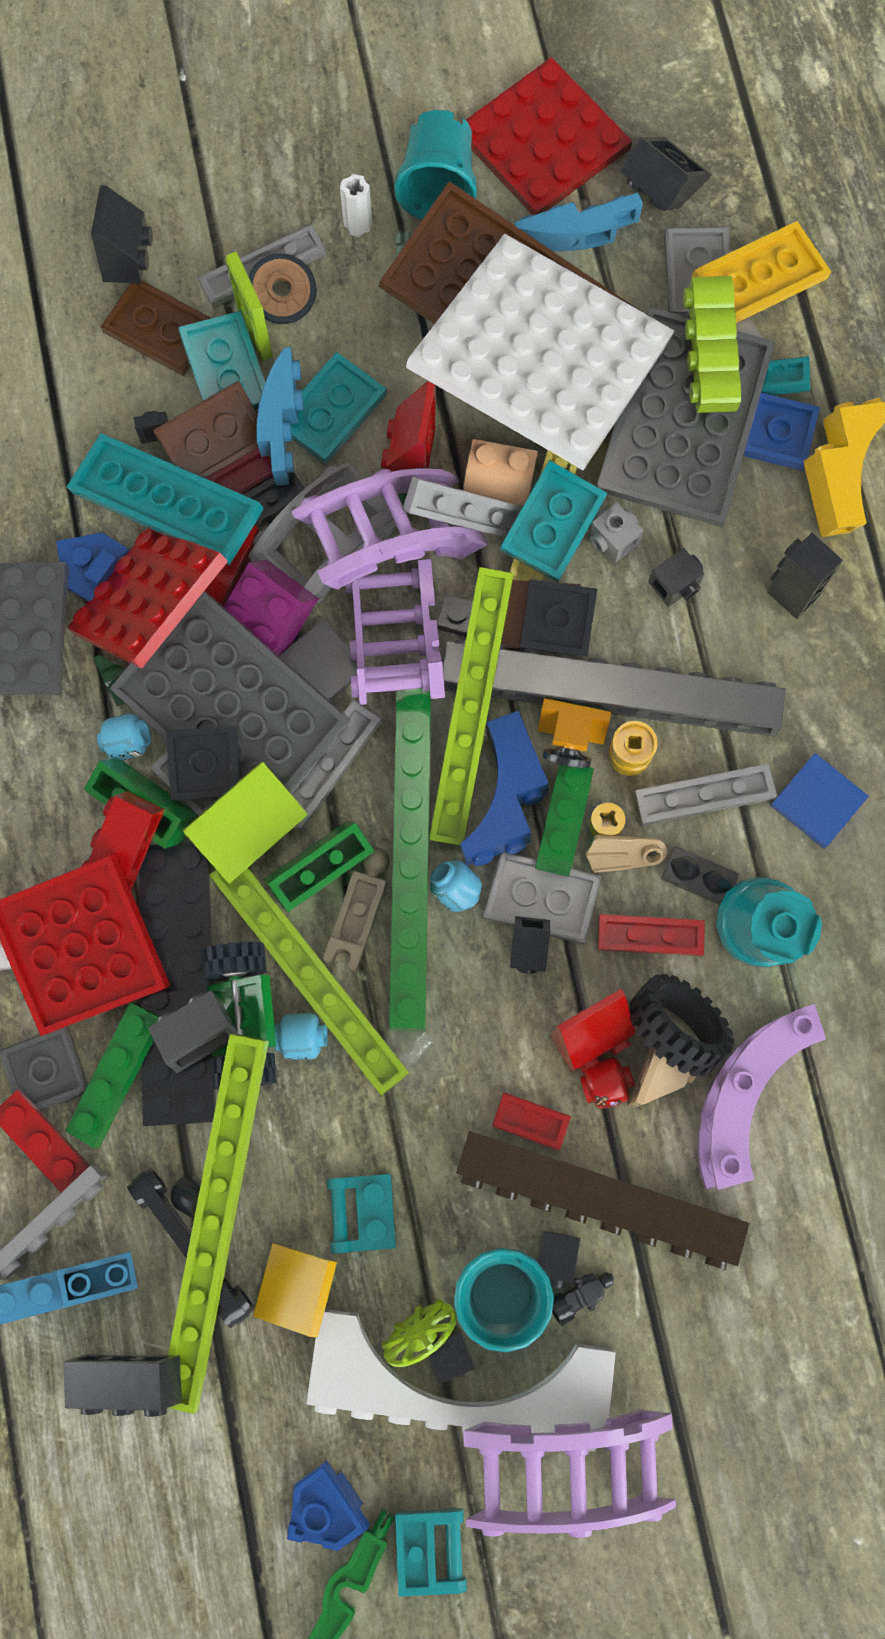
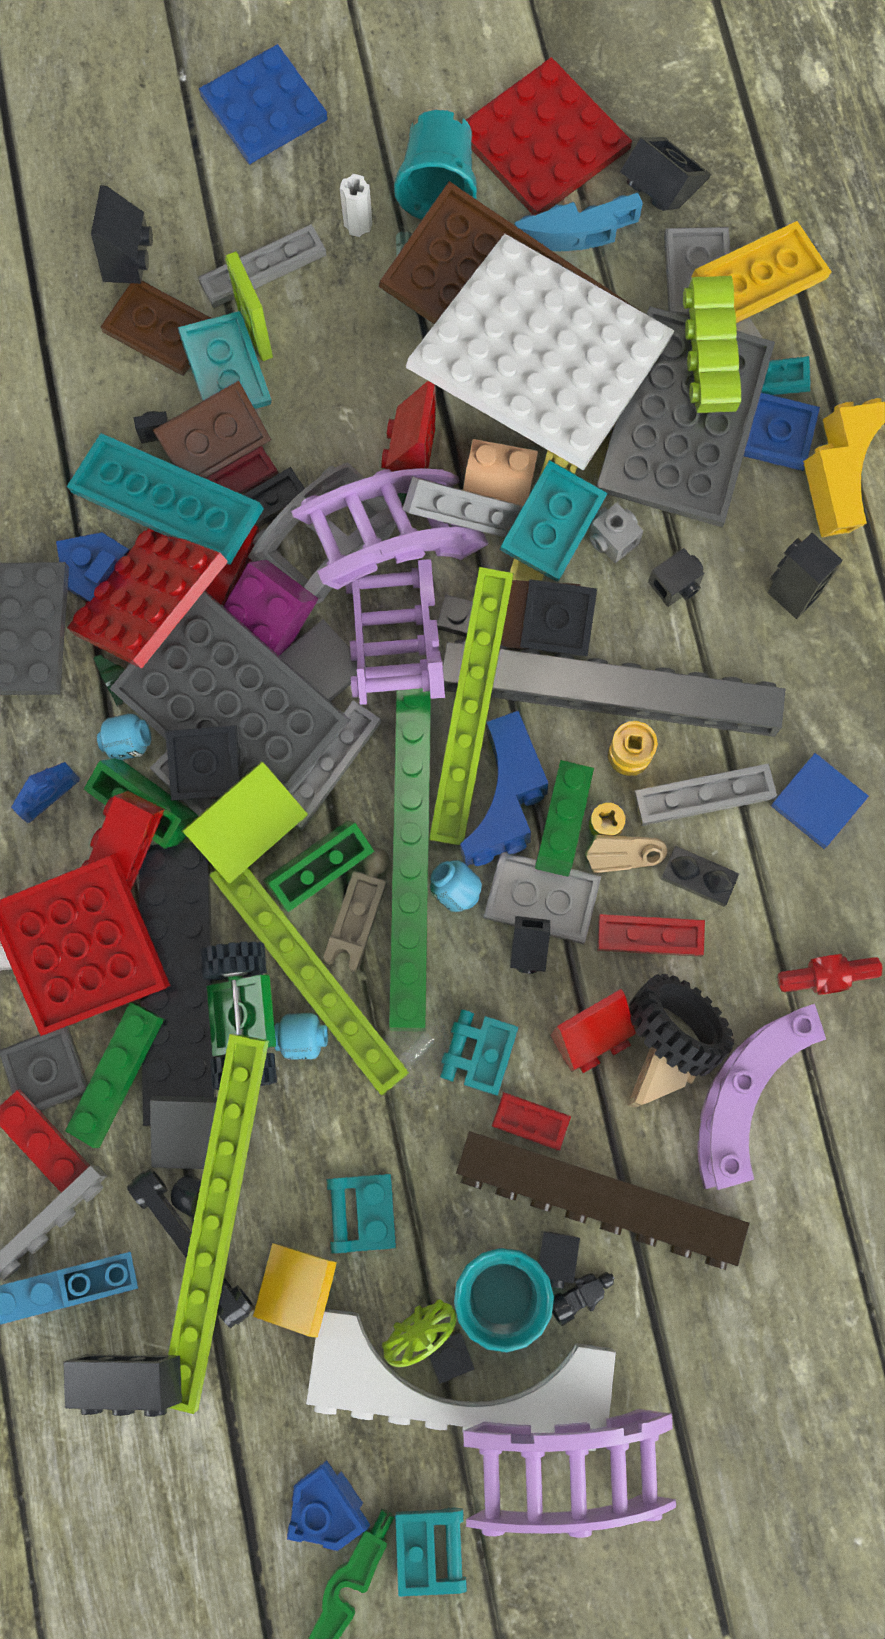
dark grey piece [148,990,238,1073] -> none
medium nougat wheel [248,253,317,324] -> none
dark azure slope [257,347,304,486] -> none
teal plate [291,352,387,465] -> none
light orange piece [537,698,611,768] -> none
red head [580,1057,635,1109] -> none
teal piece [716,876,822,967] -> none
none -> blue plate [11,762,80,823]
none -> dark grey tile [150,1096,217,1169]
none -> blue plate [199,44,328,165]
none -> teal plate [440,1009,519,1096]
none -> red axle [777,954,883,995]

